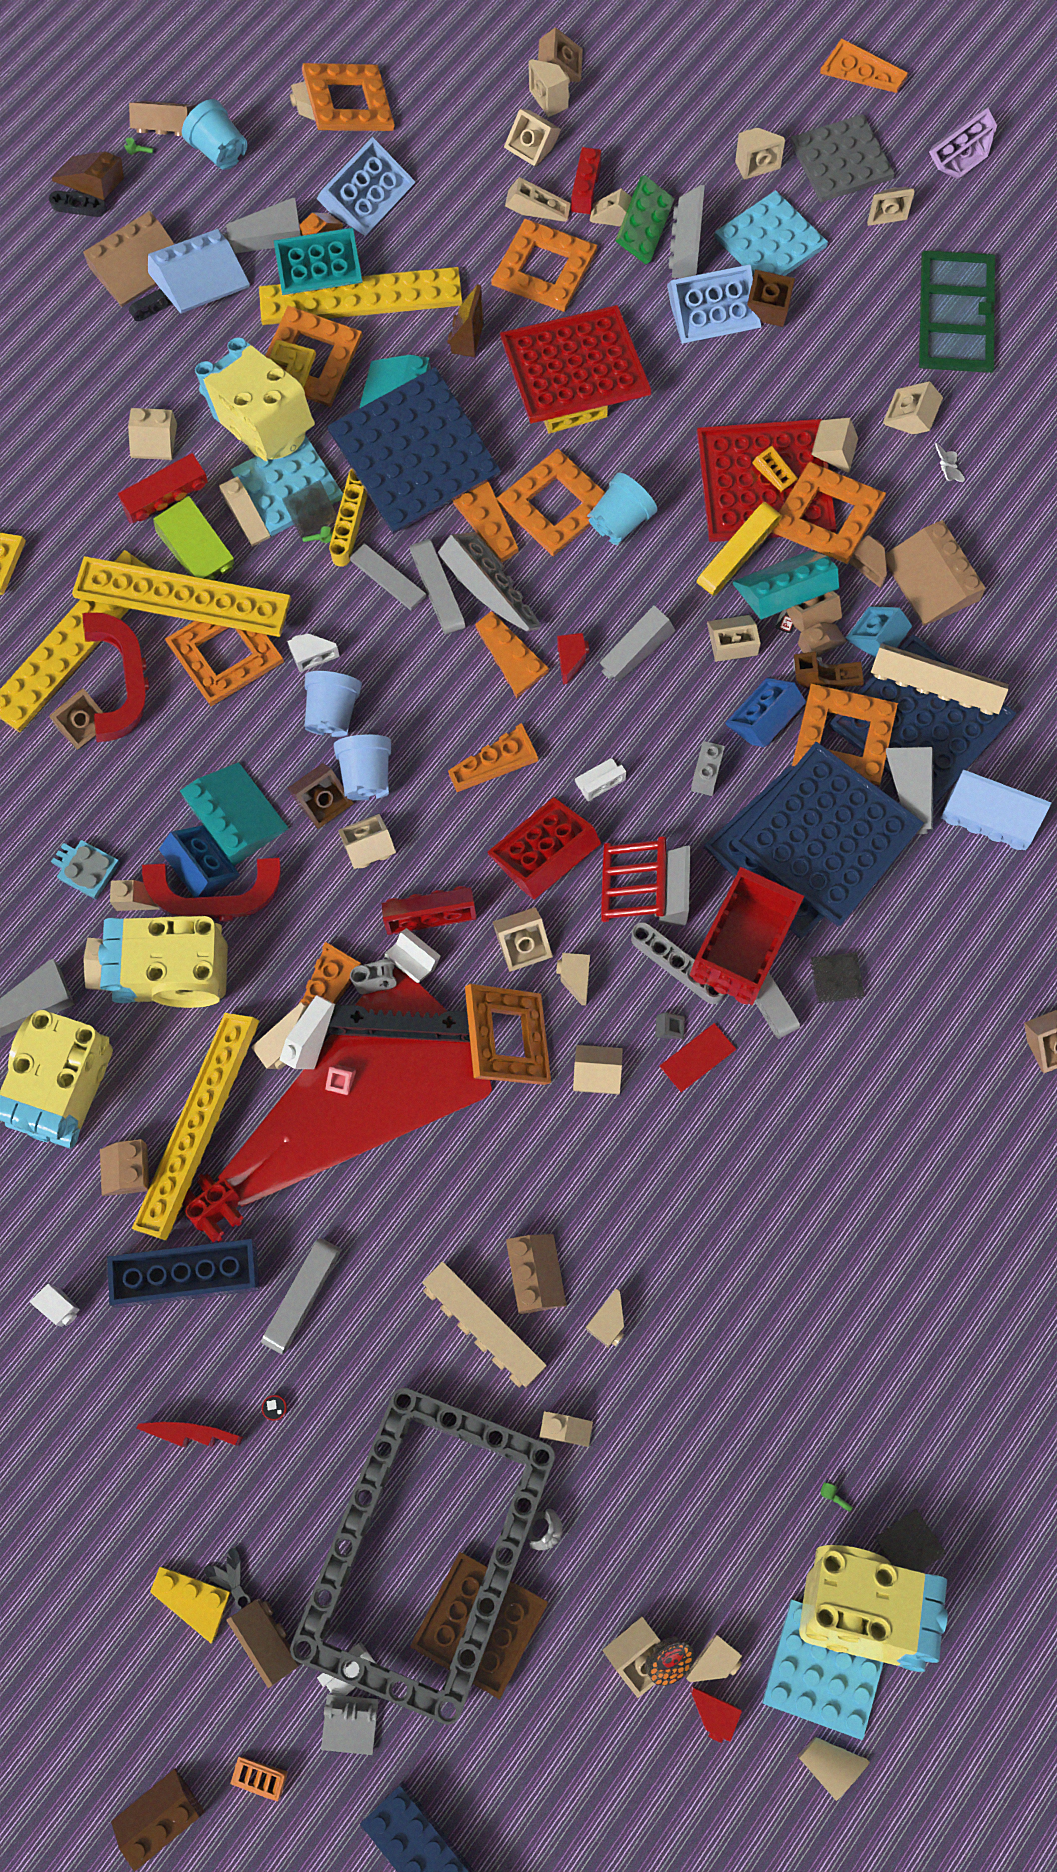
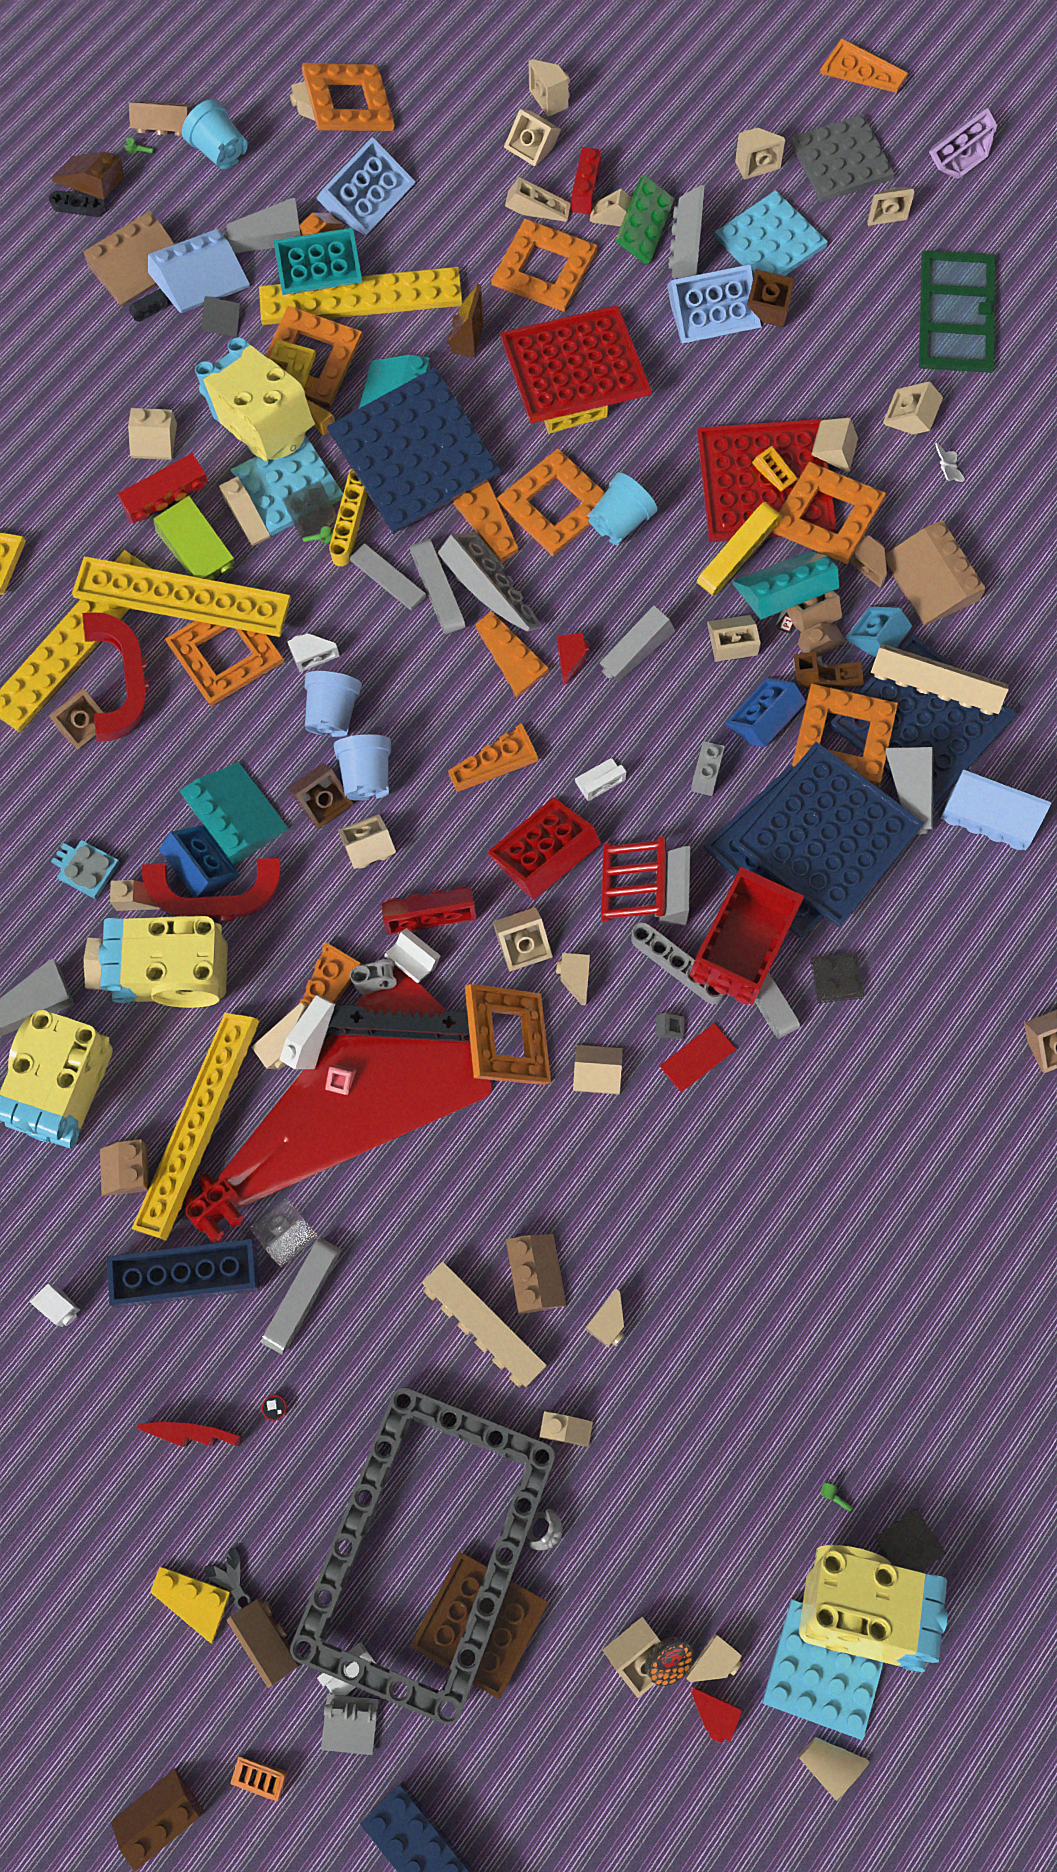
medium nougat slope [538,27,583,82] -> none
none -> dark grey sticker [201,296,240,337]
none -> clear slope [250,1198,318,1268]
none -> light orange slope [306,399,335,435]

